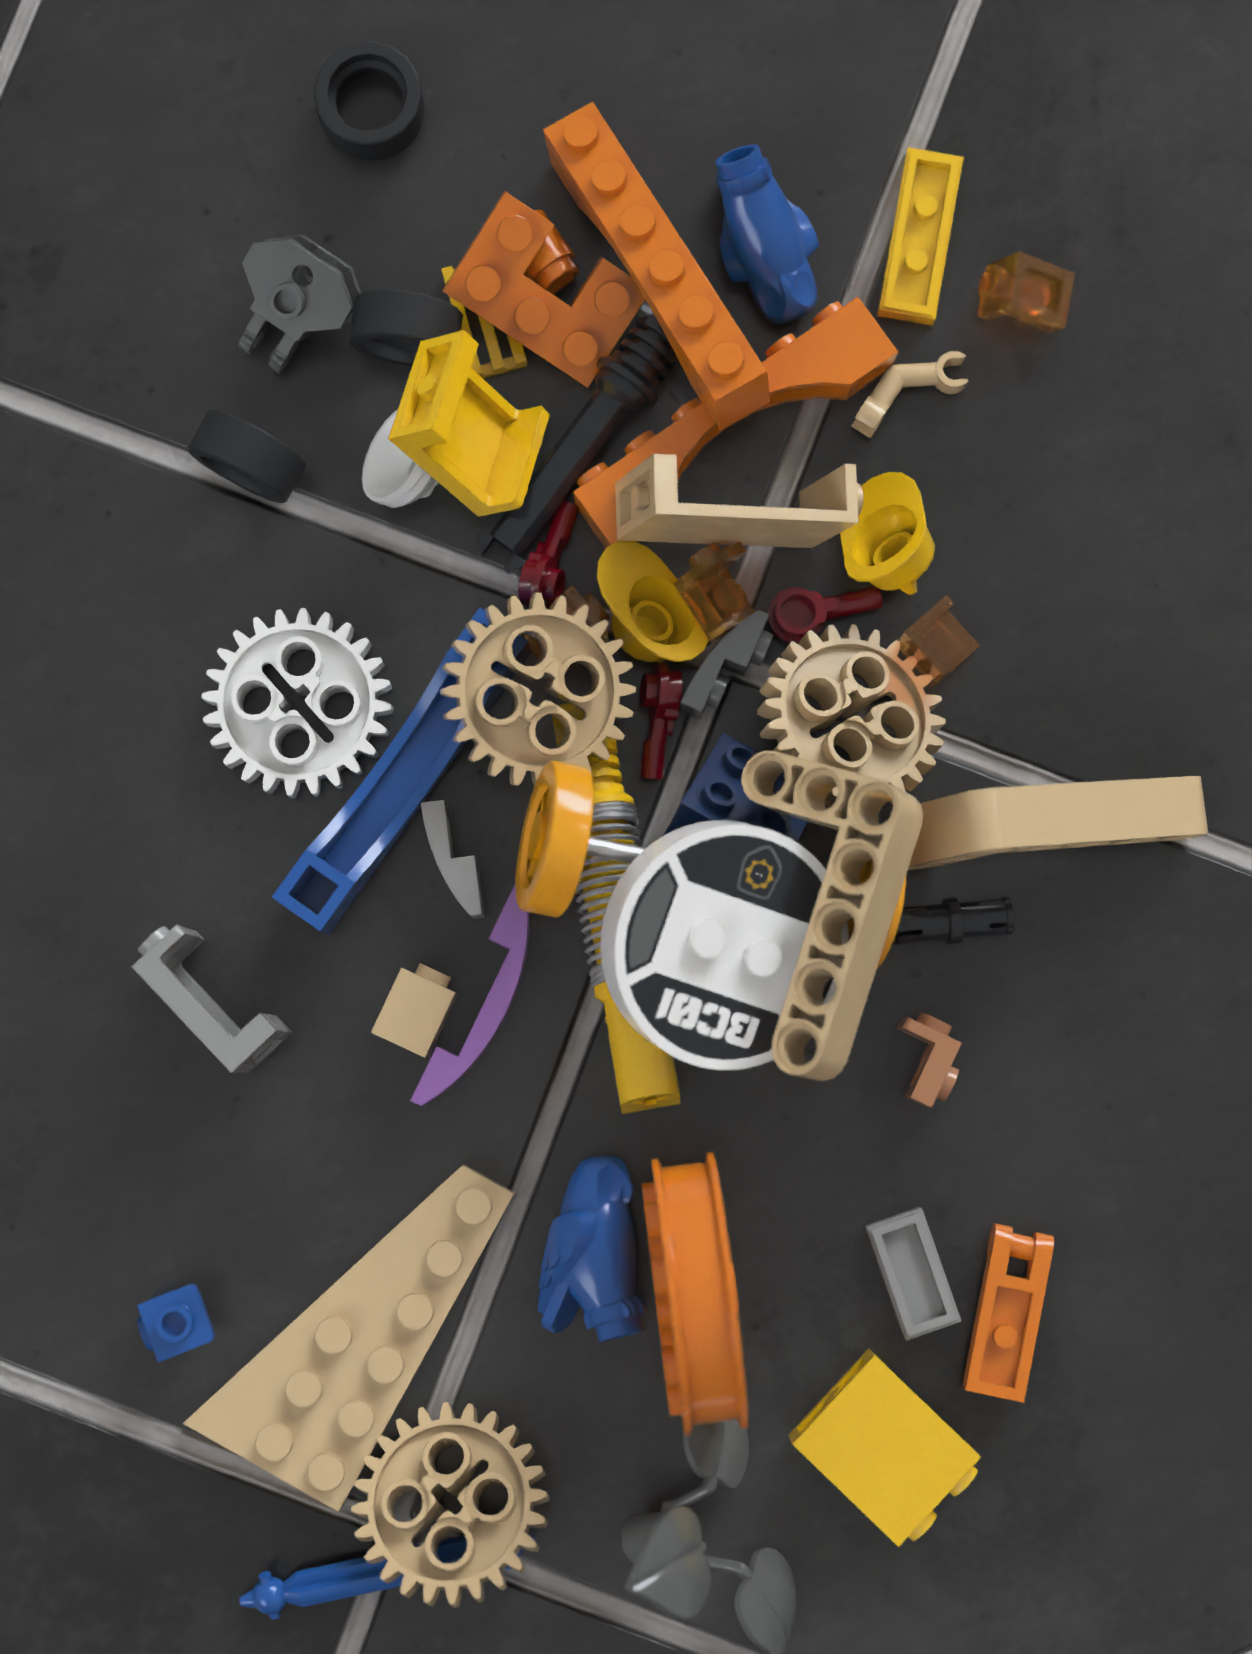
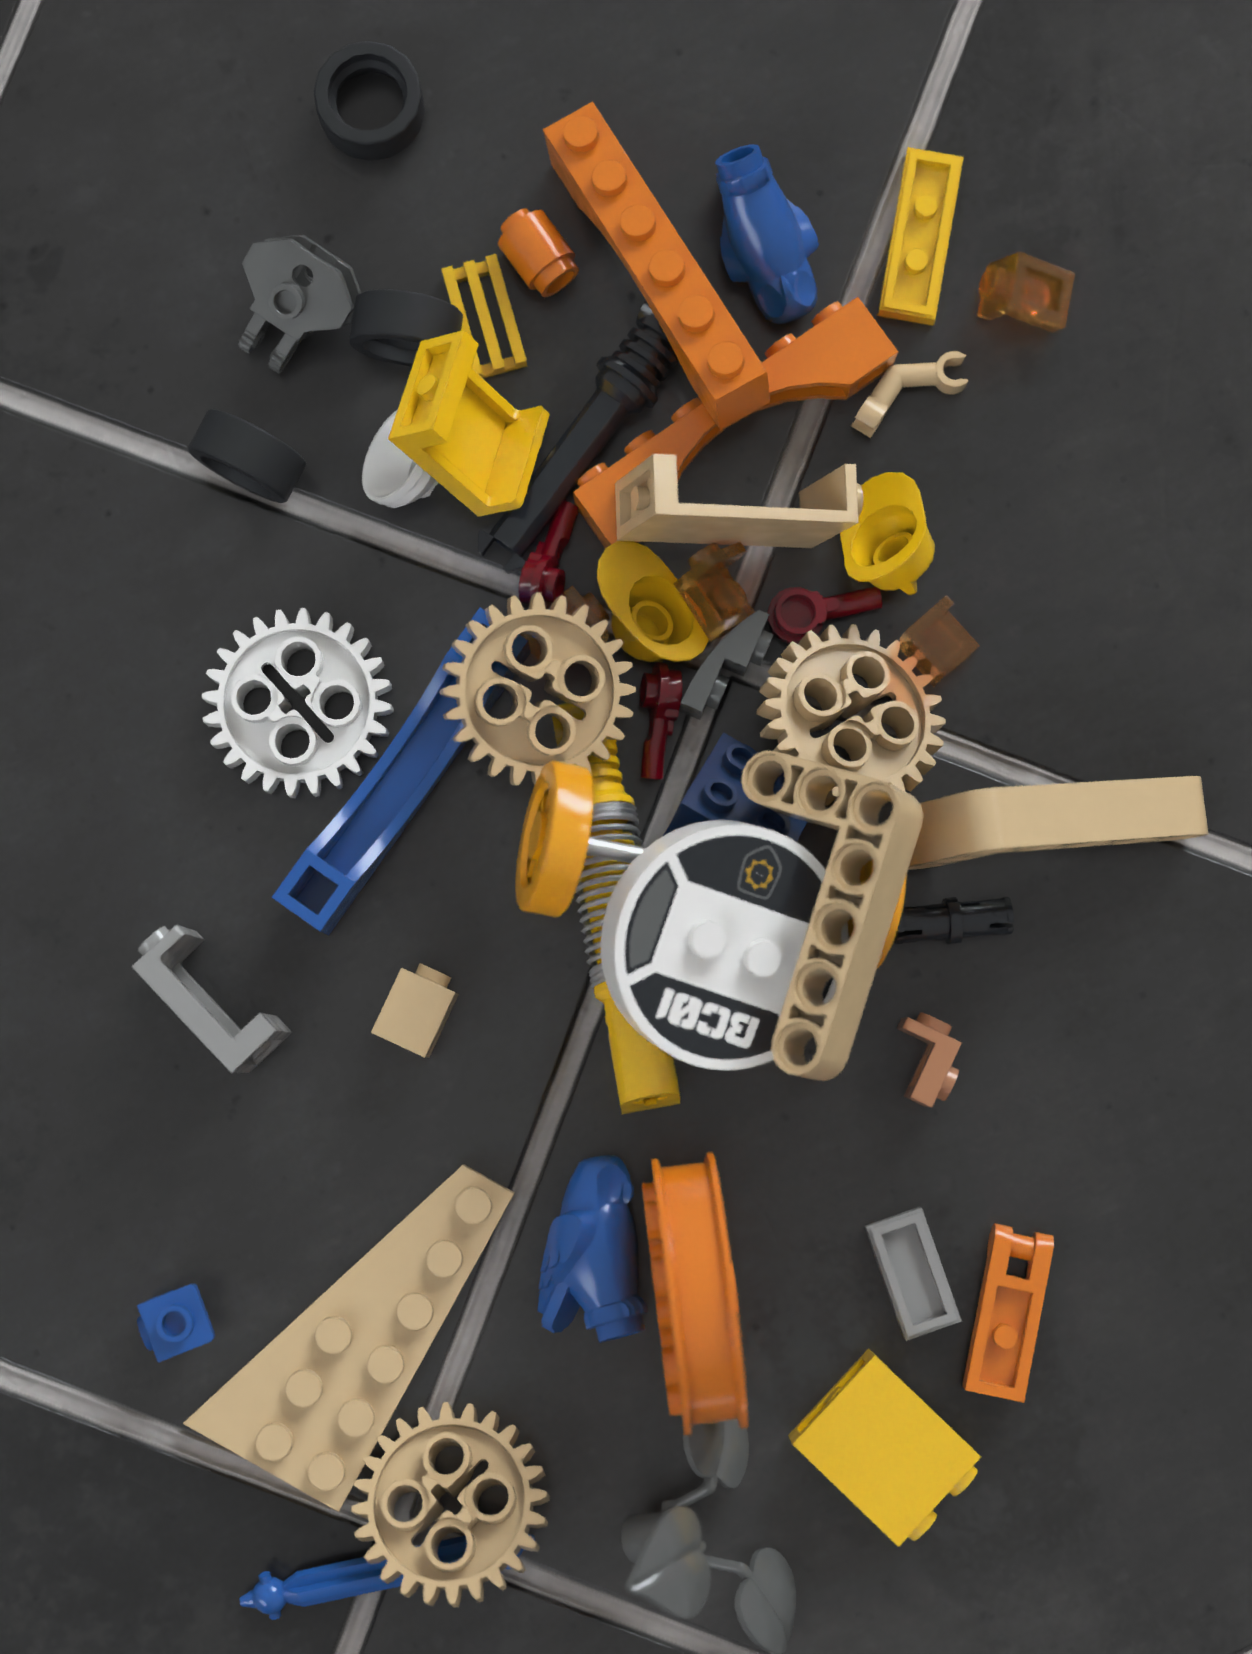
medium lavender slope [410,885,530,1106] -> none
light grey slope [421,800,485,919] -> none
orange plate [442,191,645,388] -> none

